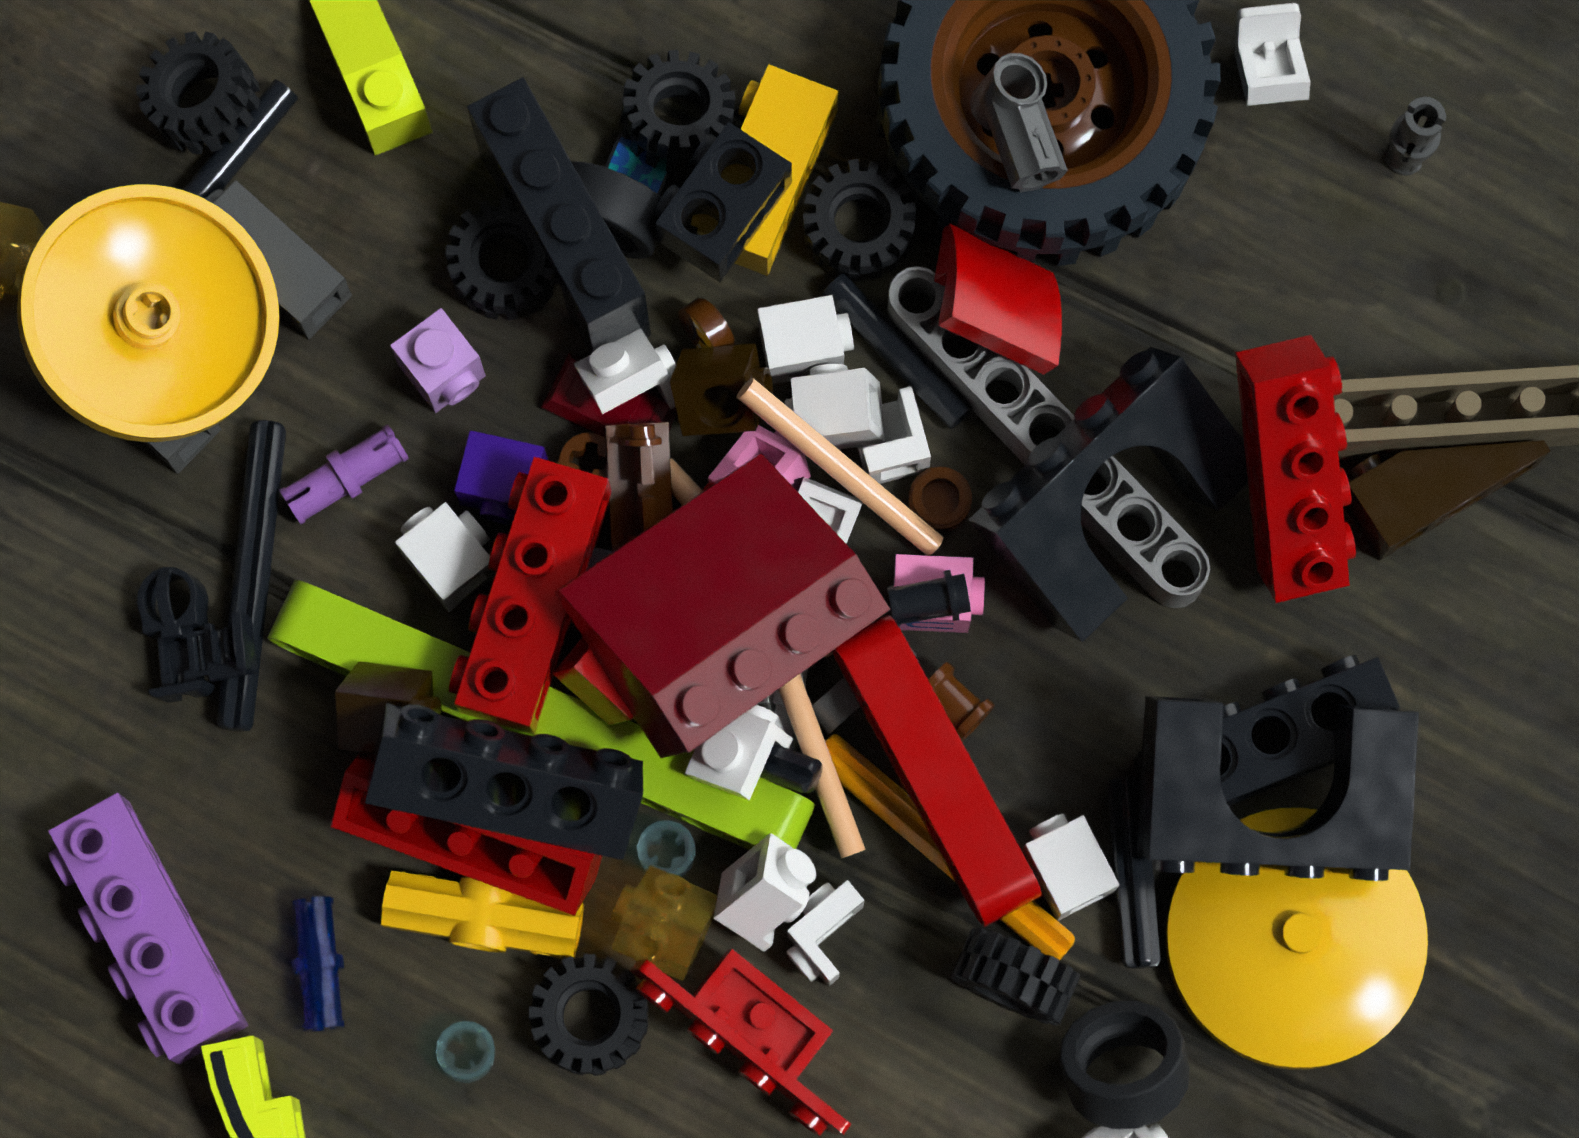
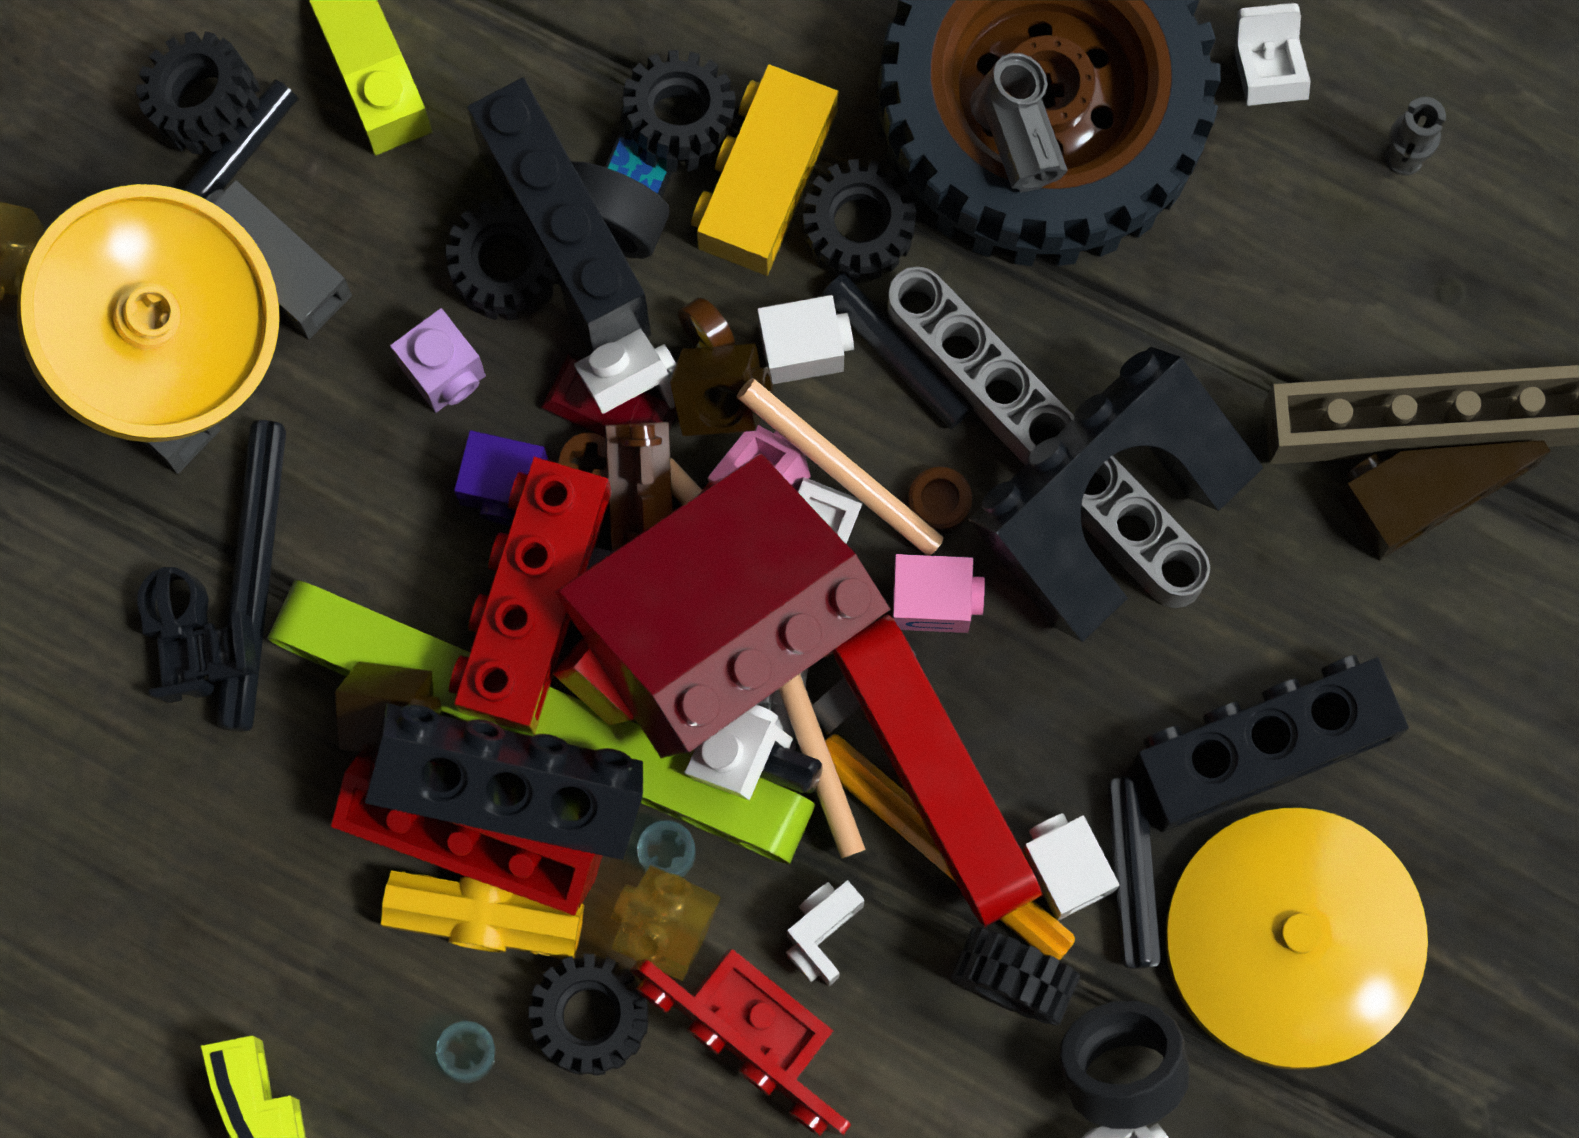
medium lavender brick [48,793,249,1064] -> none
medium lavender pin [279,424,409,525] -> none
clear blue pin [292,896,345,1032] -> none
white brick [395,502,496,612] -> none
black brick [653,122,792,283] -> none
white brick [714,833,816,952] -> none
white brick [784,364,885,449] -> none
white panel [857,386,931,484] -> none
black pin [887,570,971,626] -> none
reddish brown bush [928,662,995,742] -> none
red slope [934,224,1062,375] -> none
black arch [1137,696,1419,881] -> none
red brick [1235,335,1356,603] -> none

